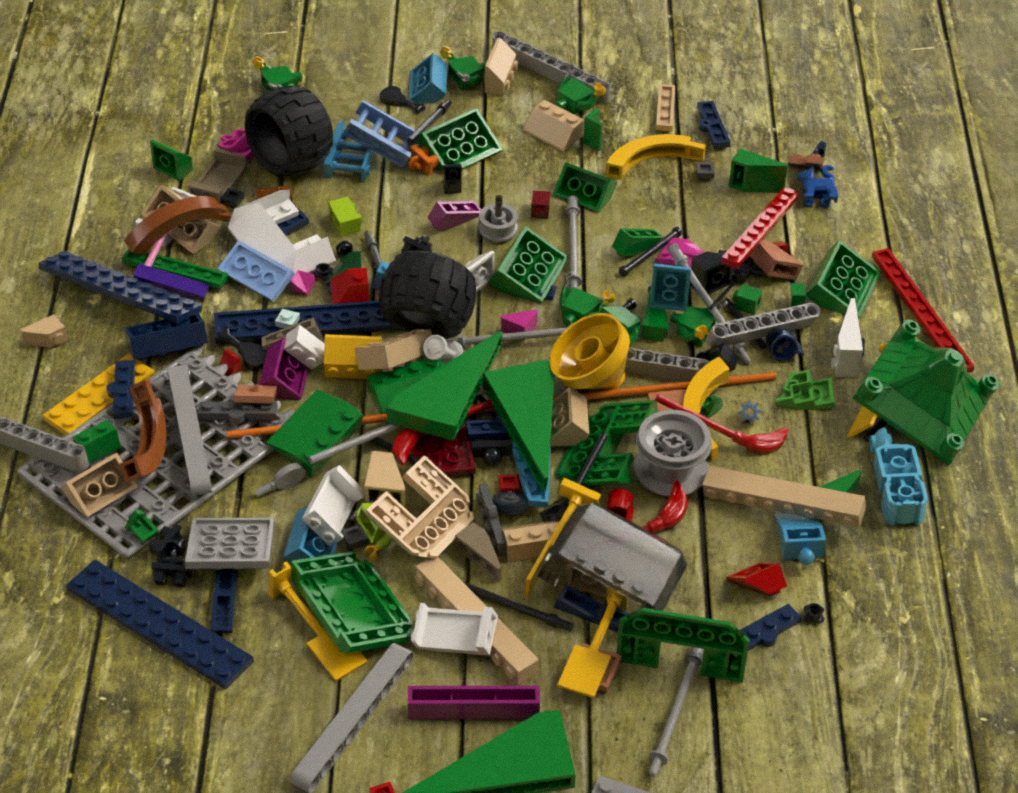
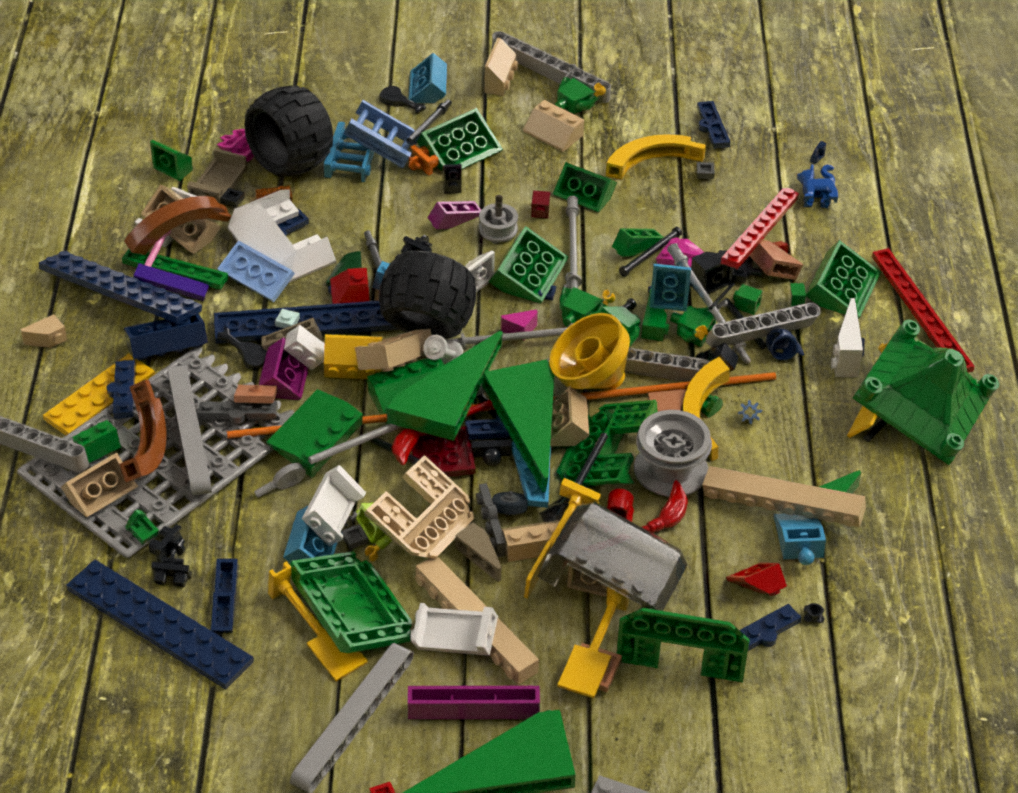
light grey plate [185,518,275,570] -> none
red slope [219,349,241,376] -> none
green torso [253,56,302,91] -> none
dark pink slope [290,270,315,296] -> none
black plate [313,263,334,280] -> none
lime brick [328,197,363,236] -> none
black plate [336,240,353,257] -> none
tan slope [364,451,406,509] -> none
green torso [440,46,487,90] -> none
black bar [462,581,574,631] -> none
red tile [499,474,520,493] -> none
dark blue slope [553,584,629,633] -> none
green panel [583,109,603,151] -> none
light grey bar [649,647,704,777] -> none
red piece [655,394,789,453] -> none
tan plate [656,84,675,131] -> none
green slope [729,149,788,193] -> none
bright green slope [776,370,836,410] -> none
nougat plate [788,153,824,169] -> none
medium azure brick [869,427,928,526] -> none

